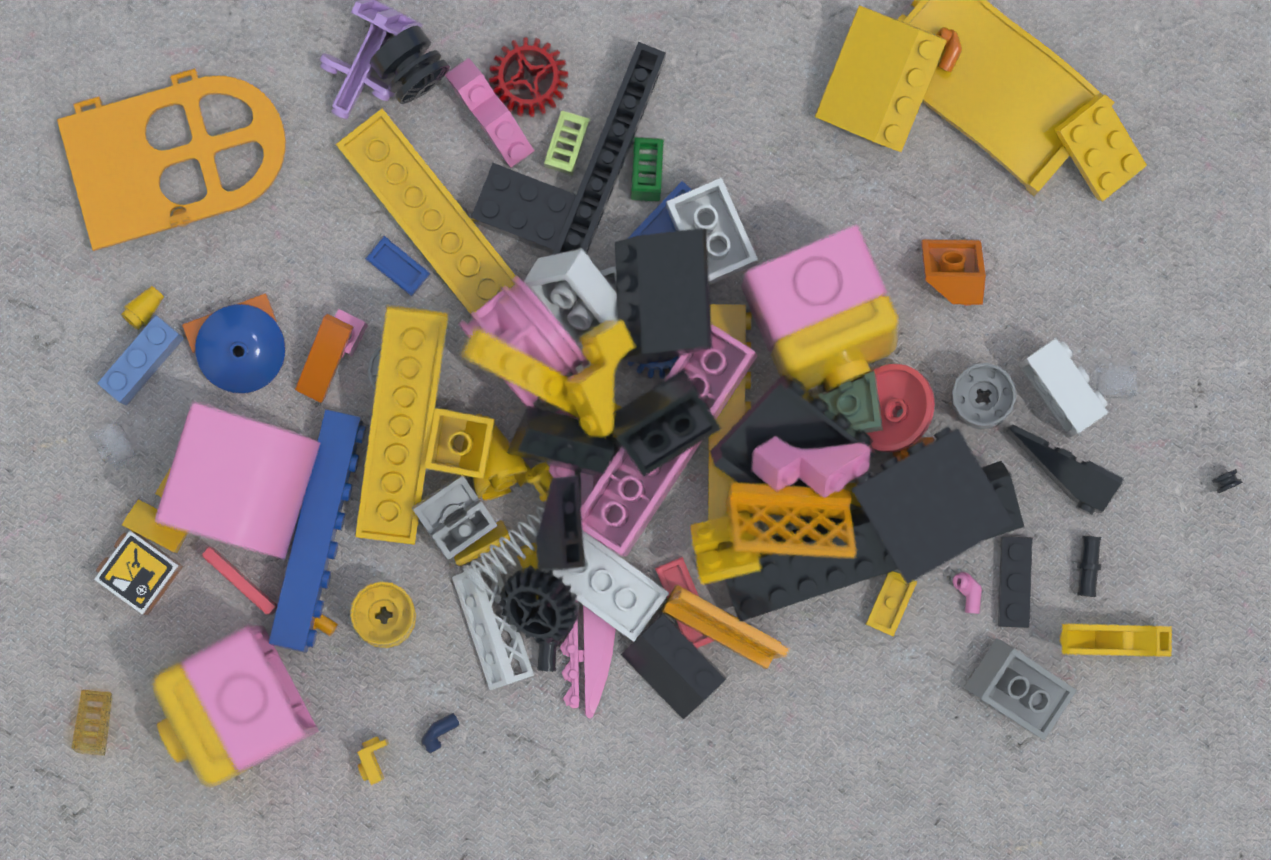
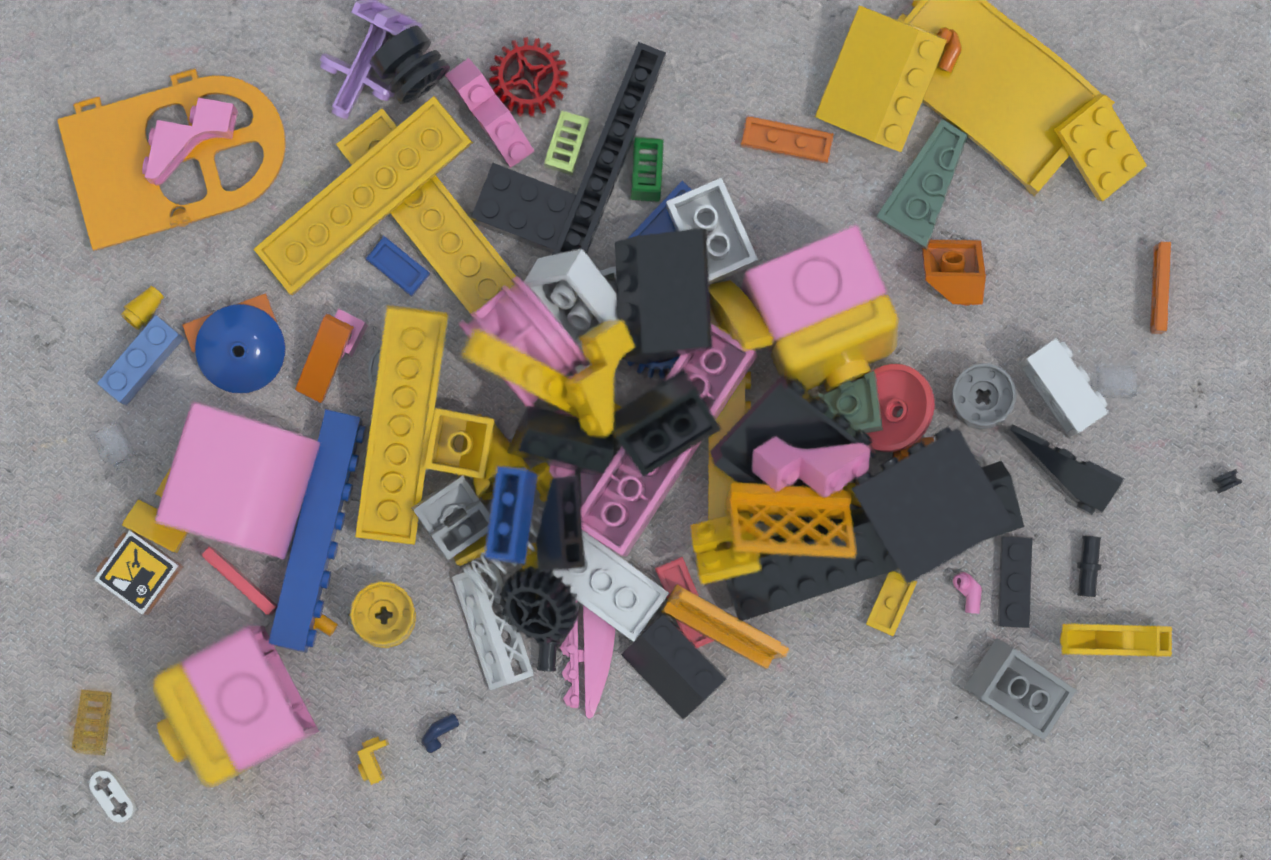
none -> white beam [89,770,136,822]
none -> bright pink arch [142,97,238,185]
none -> yellow plate [254,96,473,295]
none -> blue brick [485,467,538,565]
none -> yellow slope [709,280,773,351]
none -> orange tile [741,116,834,164]
none -> sand green wing [876,119,967,250]
none -> orange tile [1150,241,1171,334]

